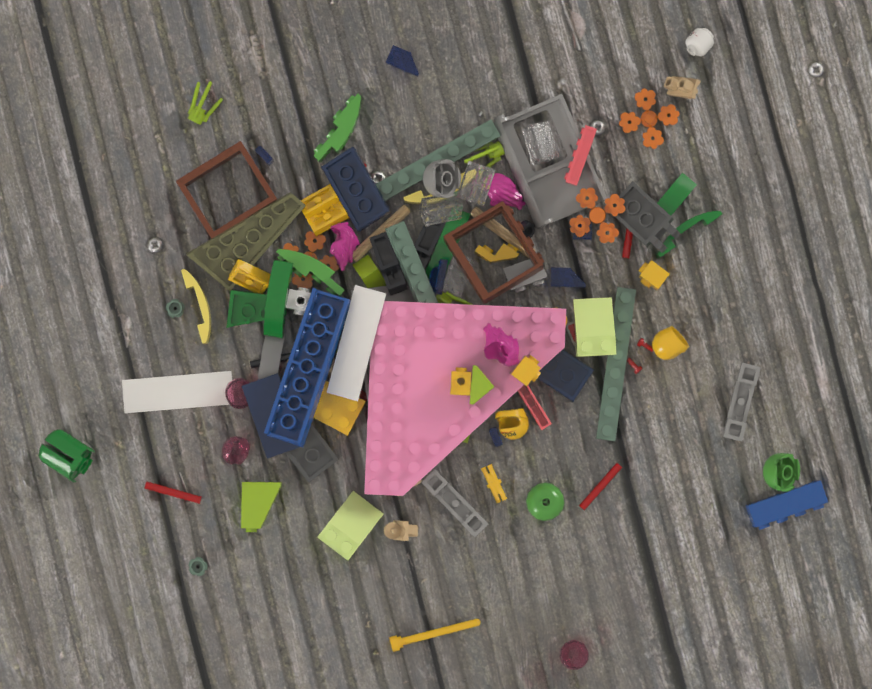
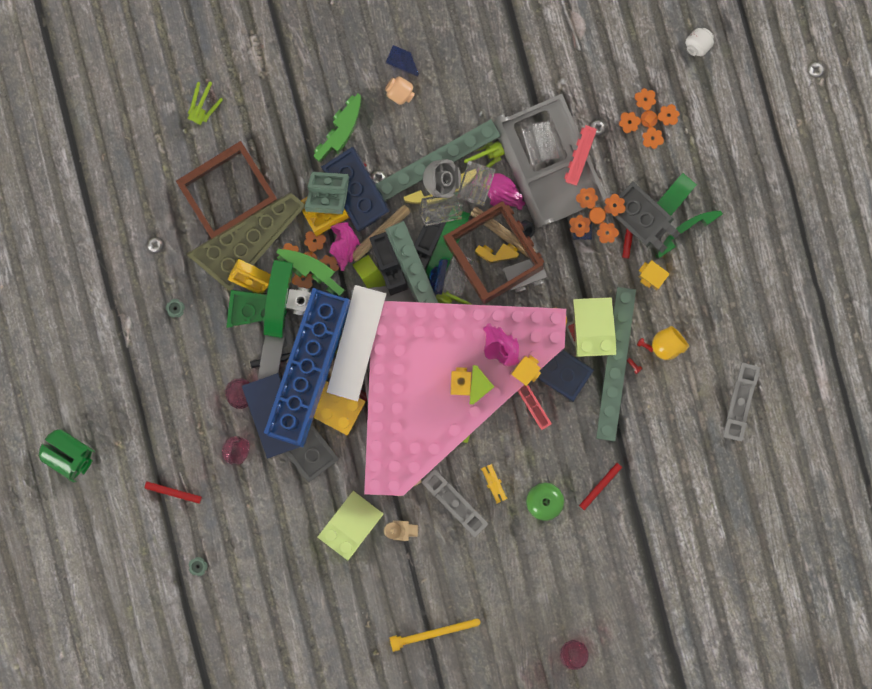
white sticker [122,371,234,413] -> none
light yellow slope [181,269,211,344] -> none
lime slope [241,482,282,532] -> none
clear blue tile [255,146,274,166] -> none
clear blue tile [489,427,503,447] -> none
yellow helmet [495,408,529,440] -> none
clear blue tile [550,267,586,288] -> none
tan hips [664,76,701,99] -> none
blue brick [745,480,828,530] -> none
bright green cylinder [763,453,800,492] -> none
none -> sand green slope [305,172,349,214]
none -> light nougat head [385,76,415,105]

